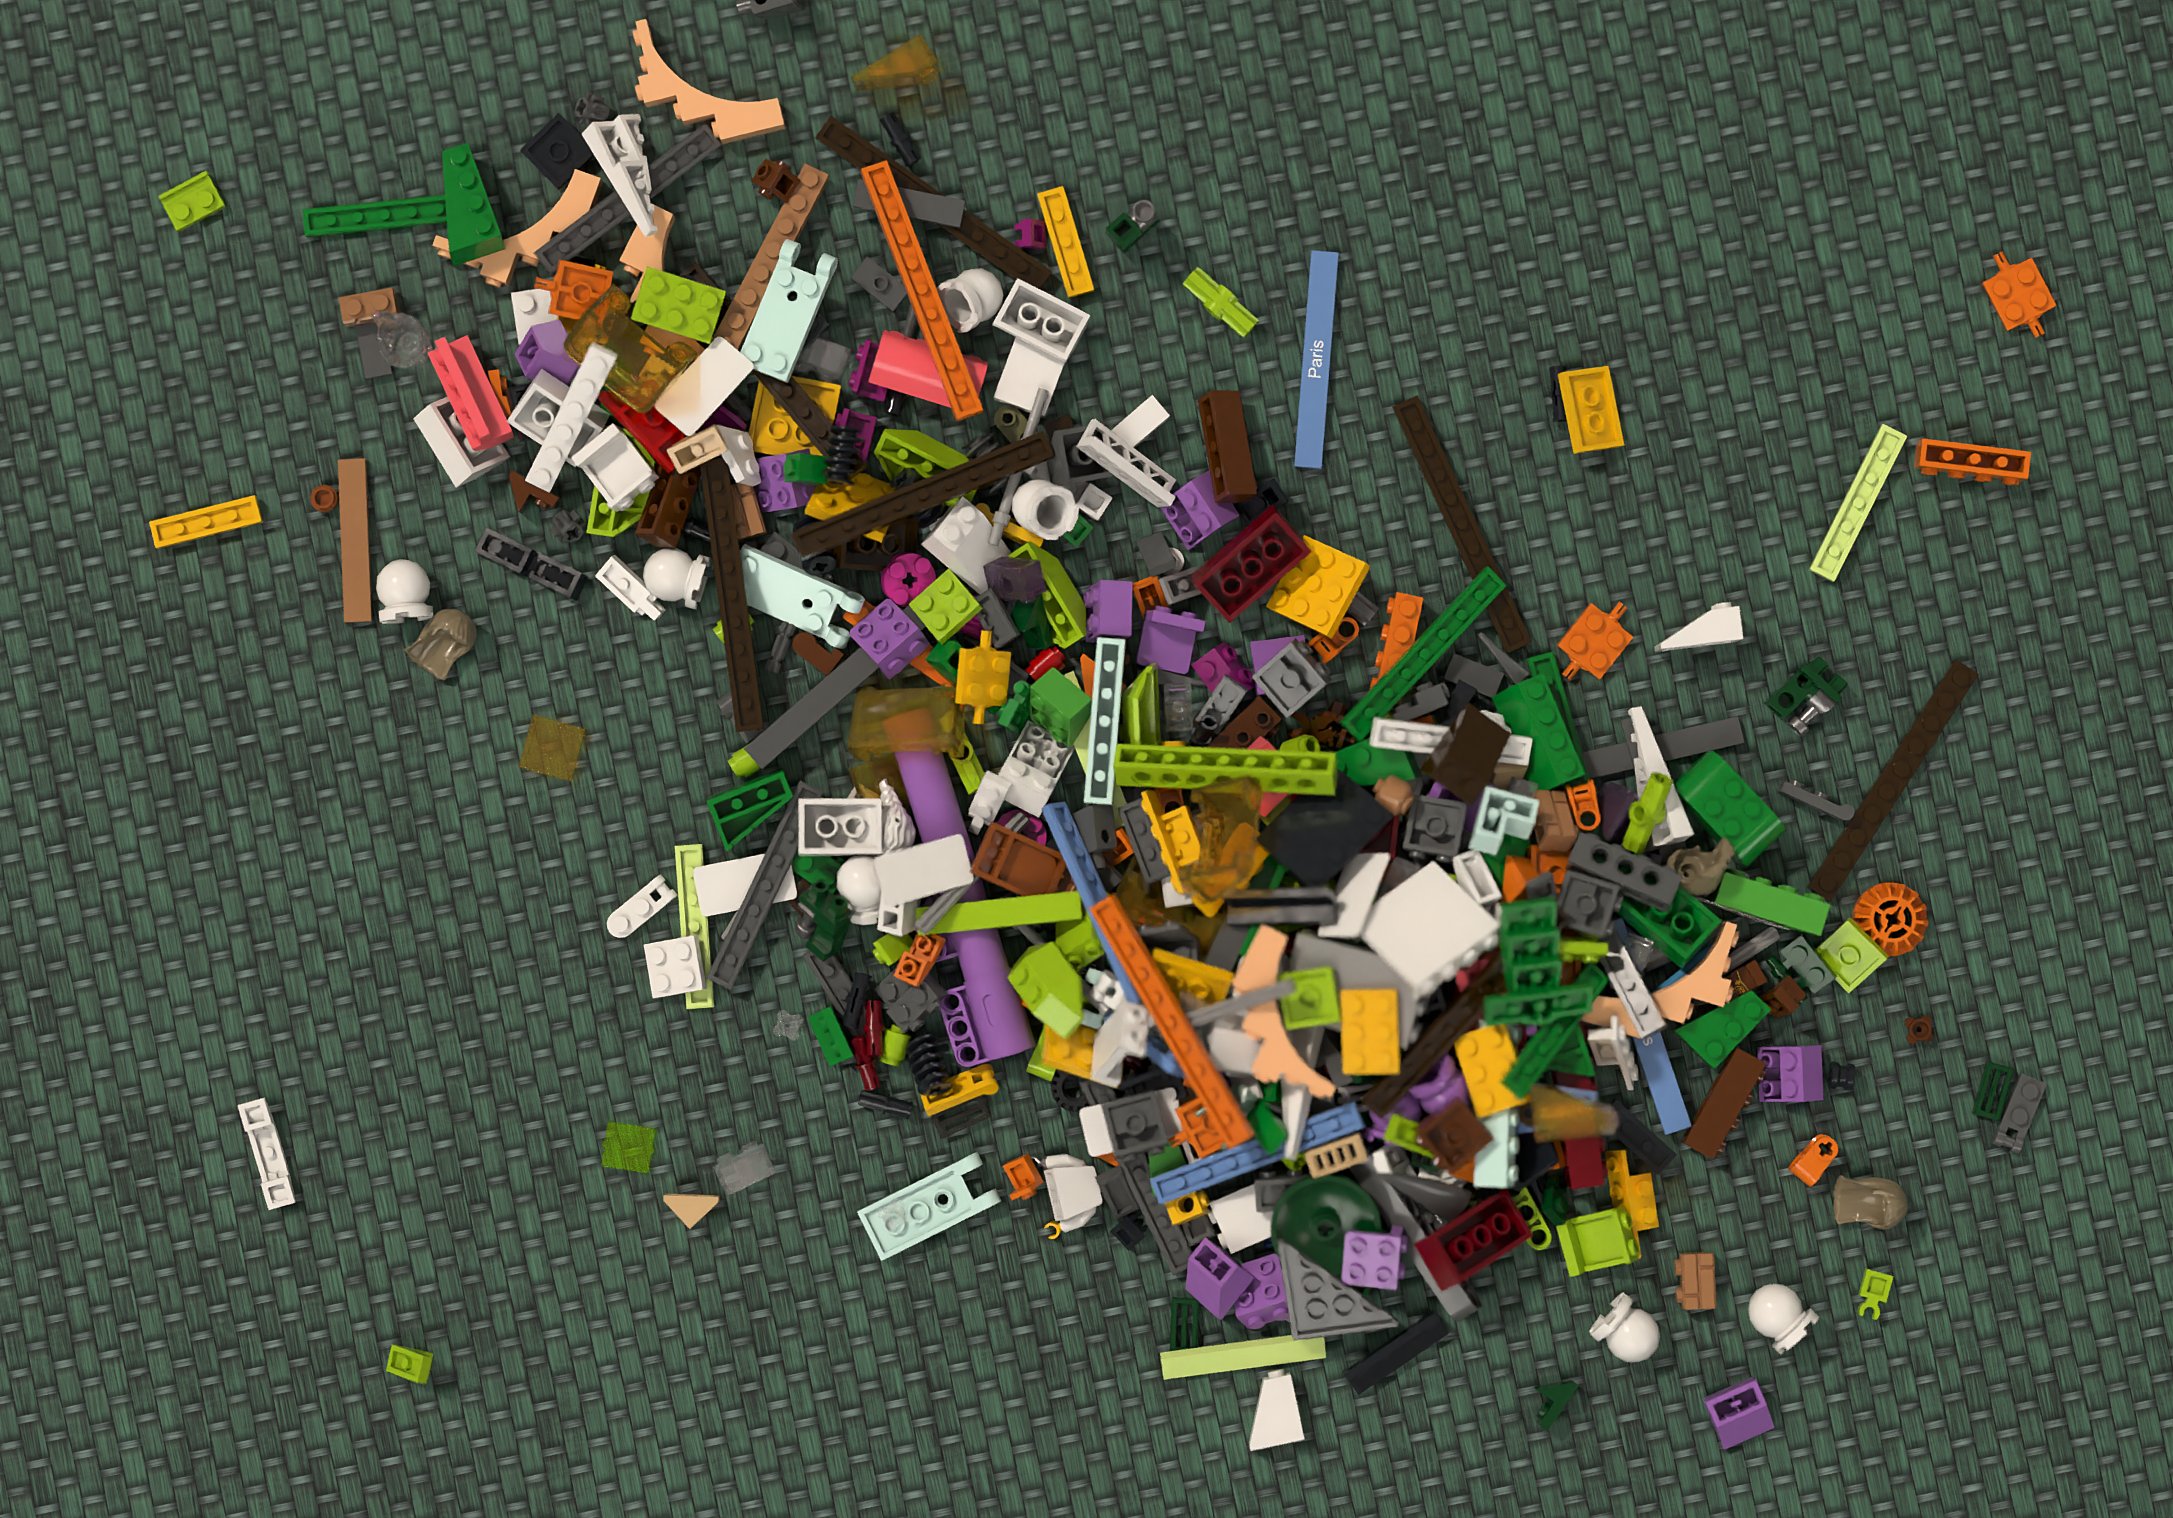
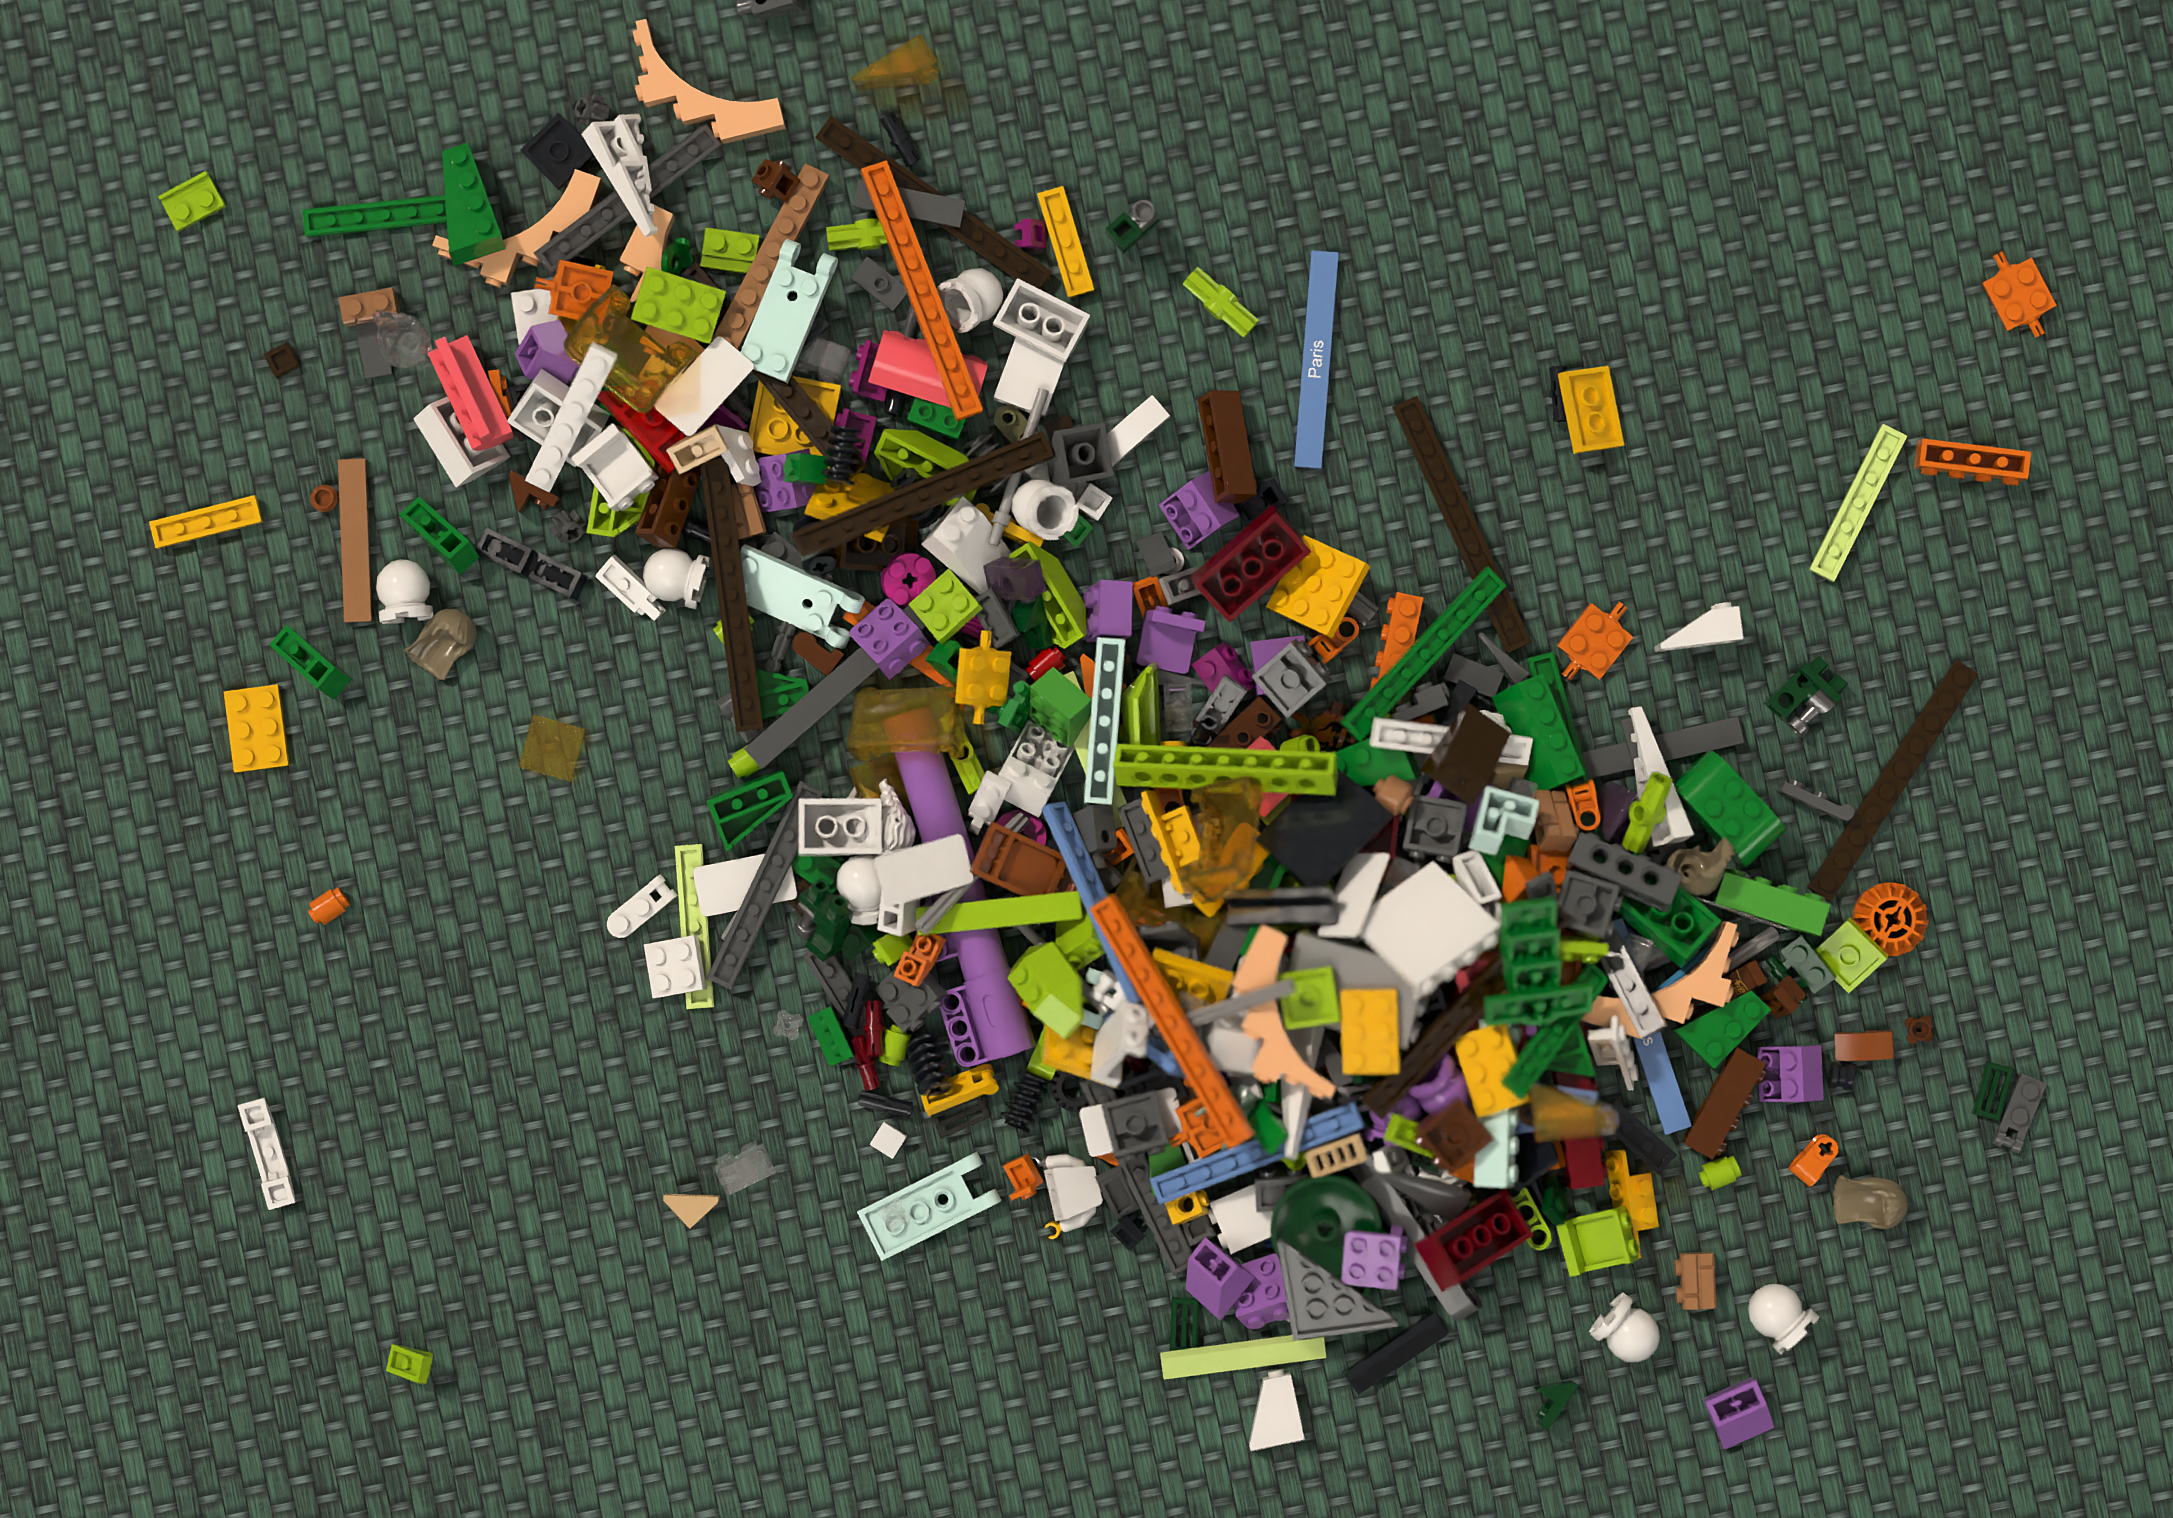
clear neon green piece [601,1121,656,1173] -> none
white fence [1076,419,1176,507] -> none
lime plate [1858,1268,1894,1320] -> none
none -> yellow plate [224,684,290,773]
none -> dark brown tile [263,342,301,379]
none -> green slope [269,624,351,700]
none -> orange brick [308,887,350,926]
none -> green slope [399,497,479,576]
none -> green piece [661,238,694,276]
none -> lime plate [700,228,760,274]
none -> green wing [756,669,810,719]
none -> lime piece [826,218,888,251]
none -> dark green slope [841,918,888,961]
none -> white slope [870,1121,907,1159]
none -> green bracket [907,397,966,442]
none -> black piece [1000,1072,1050,1133]
none -> lime brick [1698,1156,1742,1191]
none -> dark orange slope [1835,1030,1894,1061]

